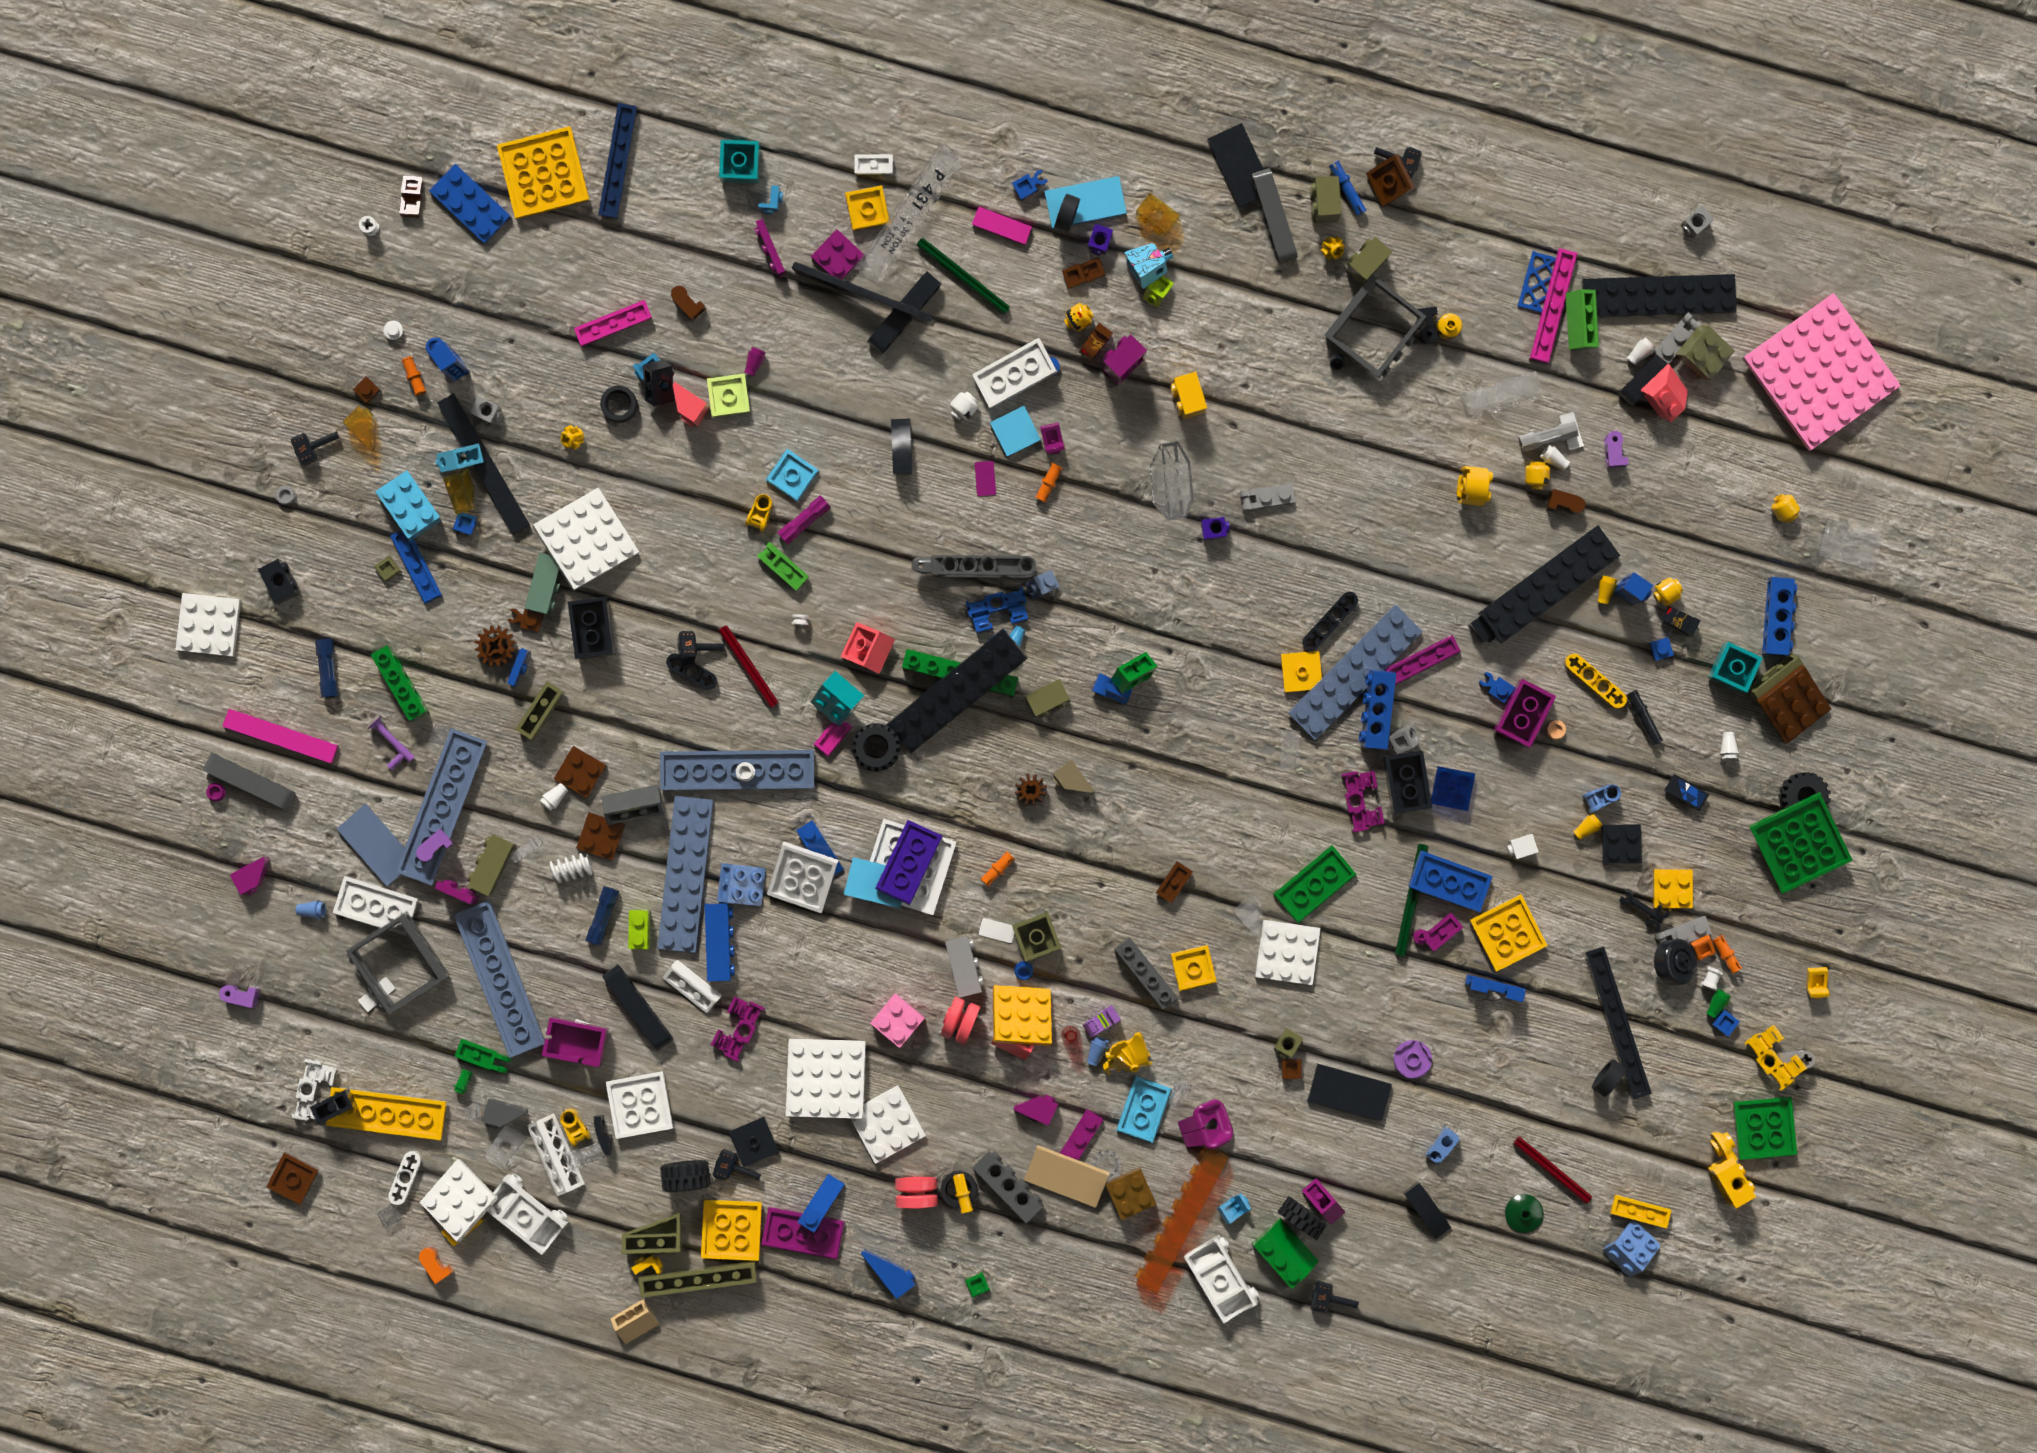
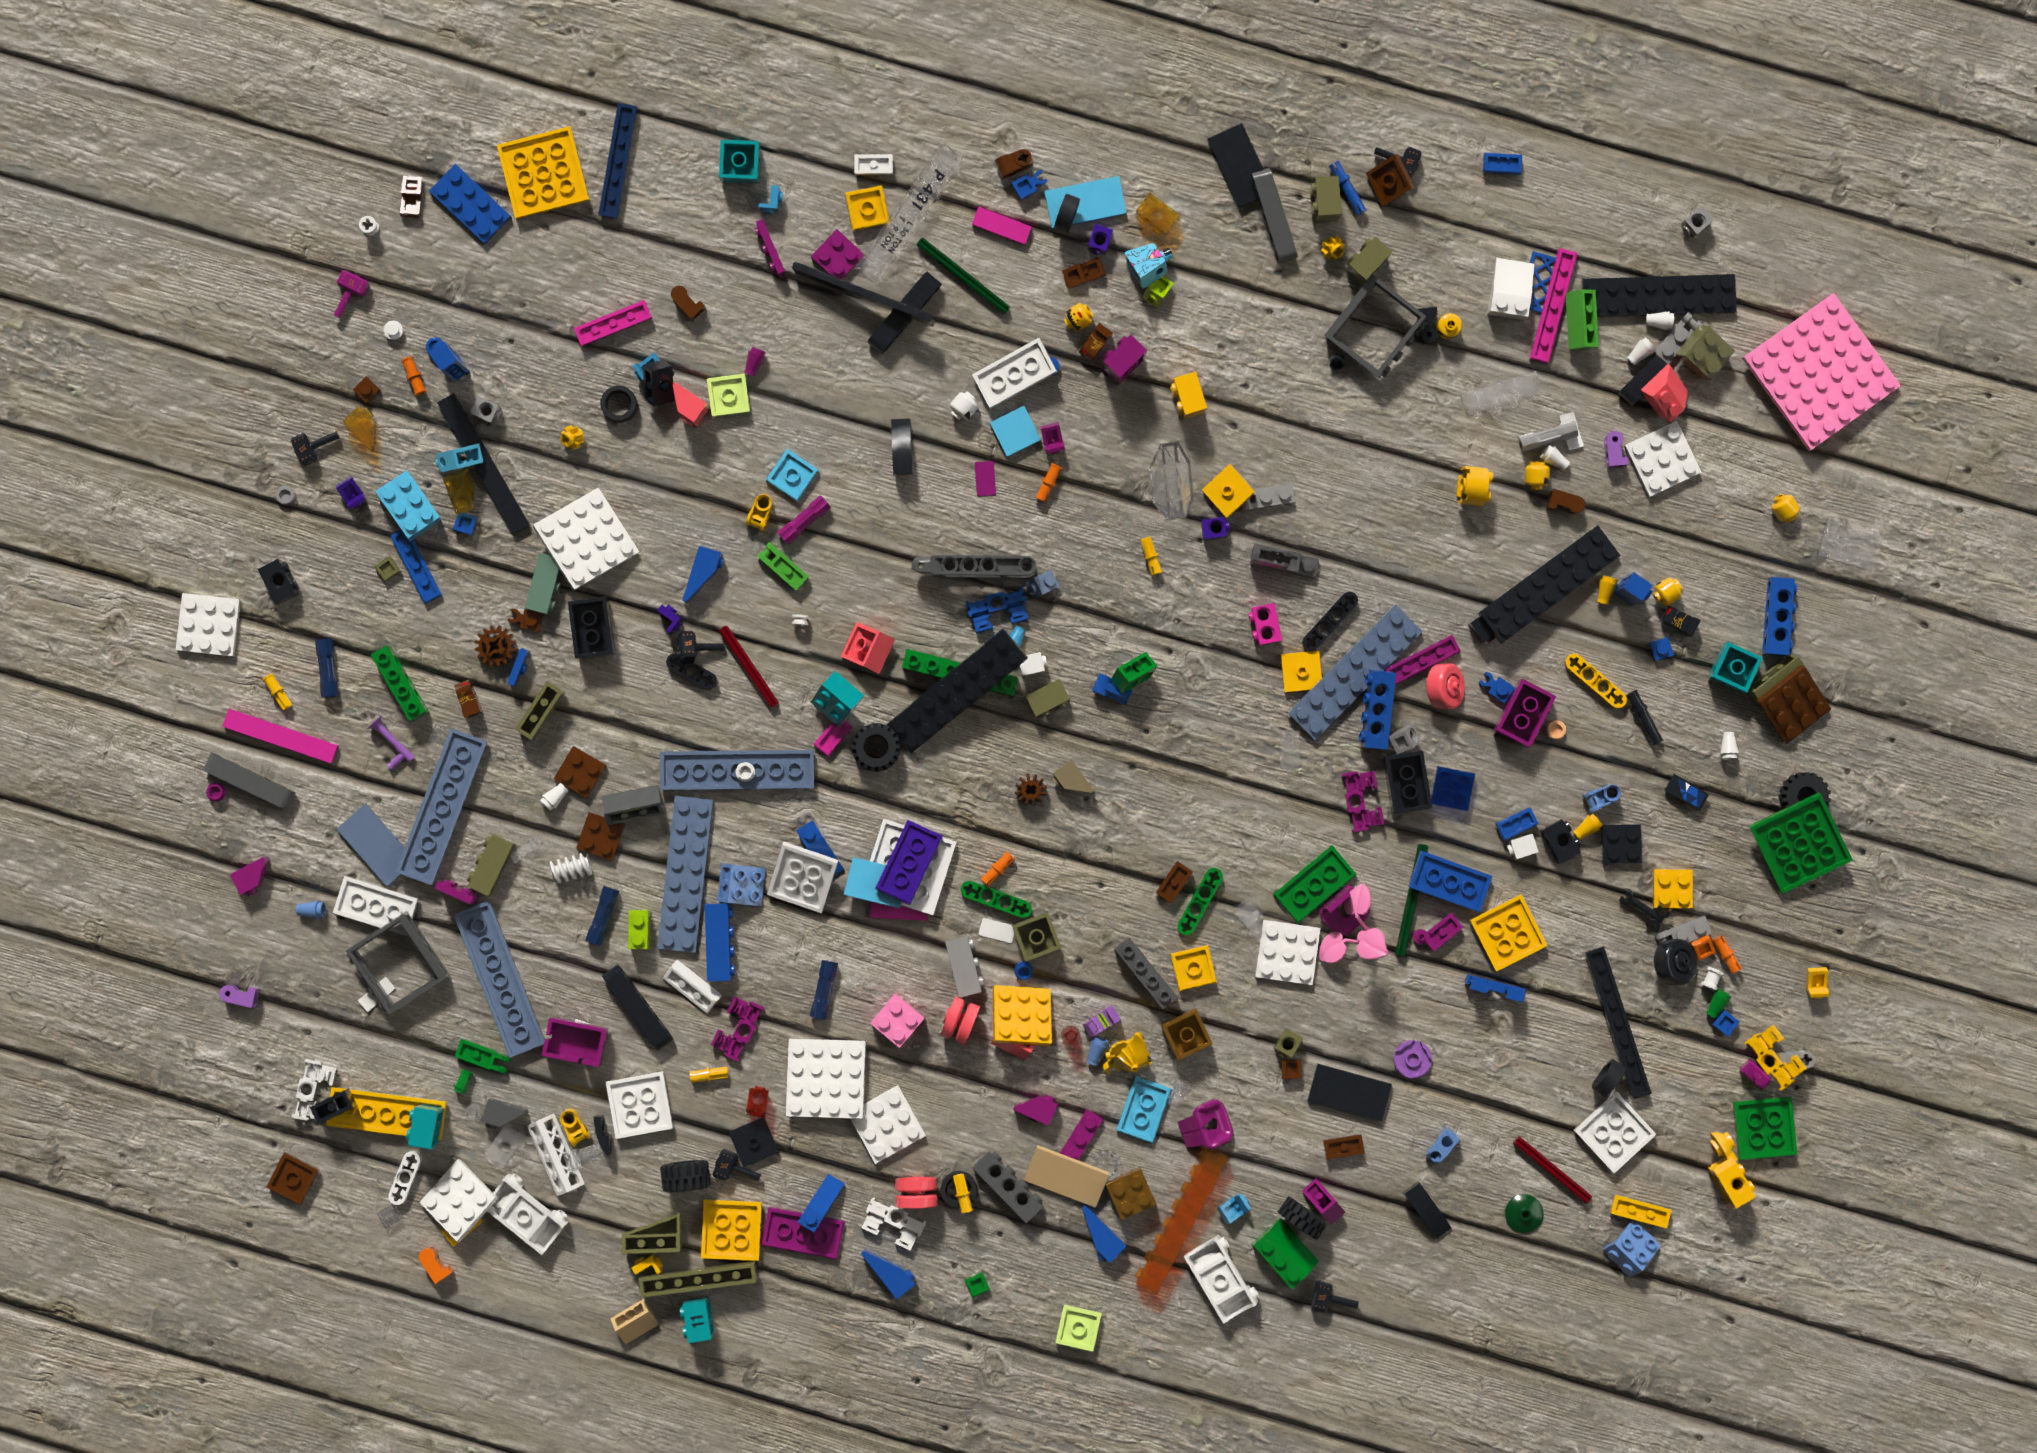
medium lavender leg [416,829,454,861] -> none
none -> yellow axle [262,673,292,710]
none -> magenta piece [334,270,370,318]
none -> dark purple bracket [335,476,366,509]
none -> teal brick [406,1104,444,1149]
none -> reddish brown leg [454,680,483,718]
none -> dark purple bracket [657,604,682,634]
none -> teal brick [680,1296,715,1343]
none -> blue slope [682,546,725,603]
none -> yellow axle [690,1067,729,1083]
none -> clear red brick [746,1086,769,1118]
none -> dark blue axle [810,960,838,1020]
none -> white piece [862,1198,926,1251]
none -> dark pink tile [870,902,928,921]
none -> green beam [961,881,1032,918]
none -> reddish brown piece [995,149,1033,179]
none -> white brick [1020,652,1048,677]
none -> yellowish green plate [1055,1304,1102,1352]
none -> blue slope [1082,1204,1126,1263]
none -> yellow axle [1141,537,1163,575]
none -> pearl gold brick [1161,1008,1213,1061]
none -> green beam [1177,868,1223,935]
none -> yellow plate [1202,464,1256,518]
none -> dark pink brick [1248,603,1282,646]
none -> flat silver plate [1250,543,1319,578]
none -> bright pink plant [1319,884,1388,963]
none -> magenta piece [1319,886,1370,936]
none -> reddish brown plate [1323,1134,1365,1160]
none -> coral wheel [1426,663,1465,710]
none -> blue plate [1482,153,1522,175]
none -> white slope [1487,258,1534,320]
none -> blue plate [1495,807,1539,841]
none -> black brick [1540,819,1581,864]
none -> white plate [1574,1091,1656,1173]
none -> white plate [1624,421,1701,497]
none -> white cone [1646,311,1674,330]
none -> magenta piece [1740,1059,1771,1090]

